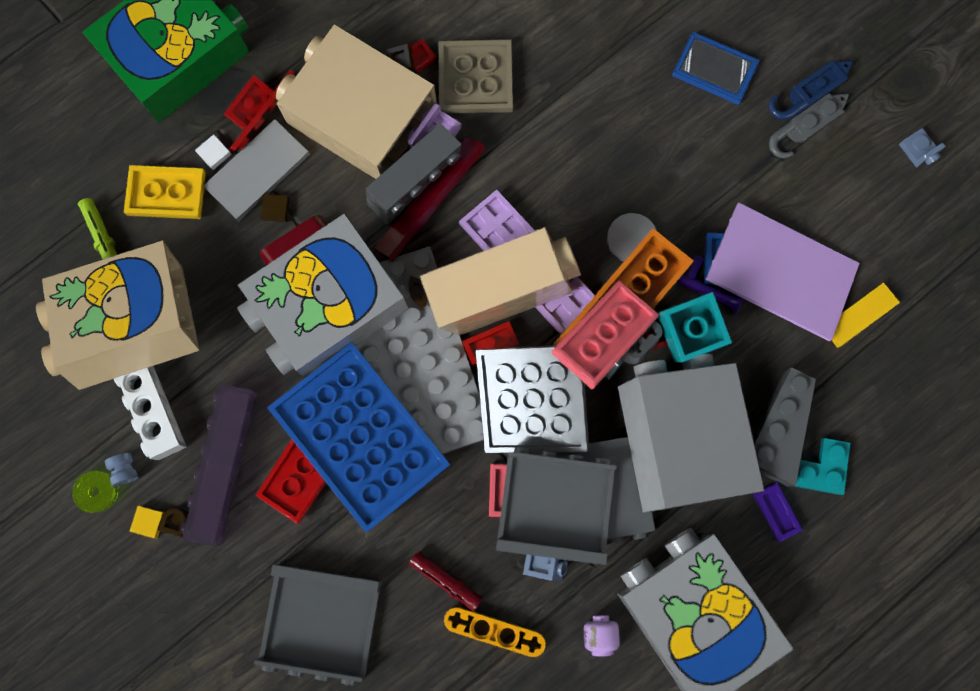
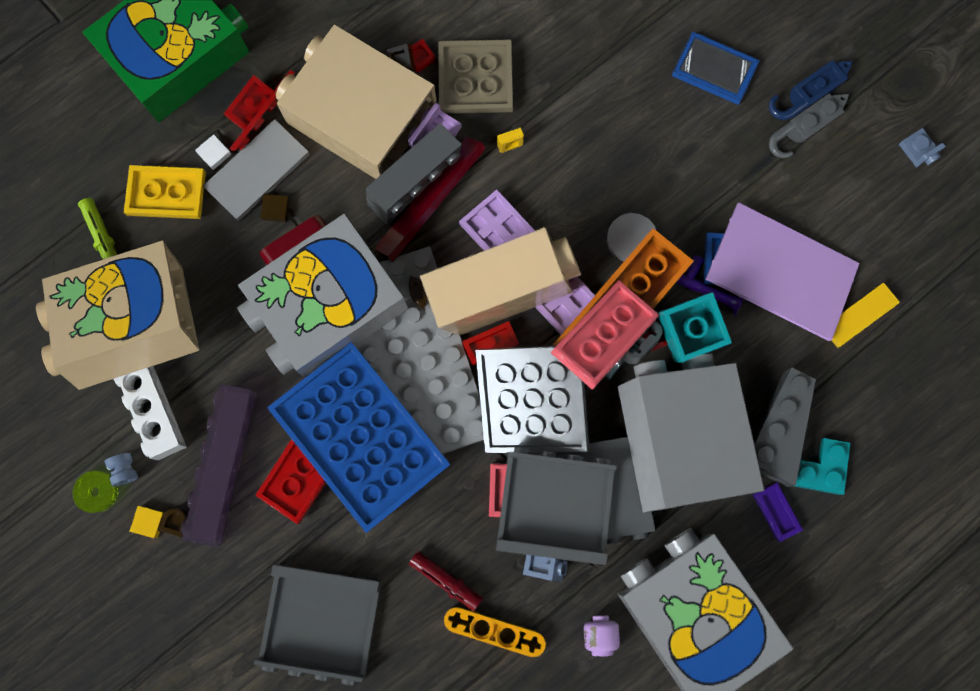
none -> yellow tile [497,128,524,153]

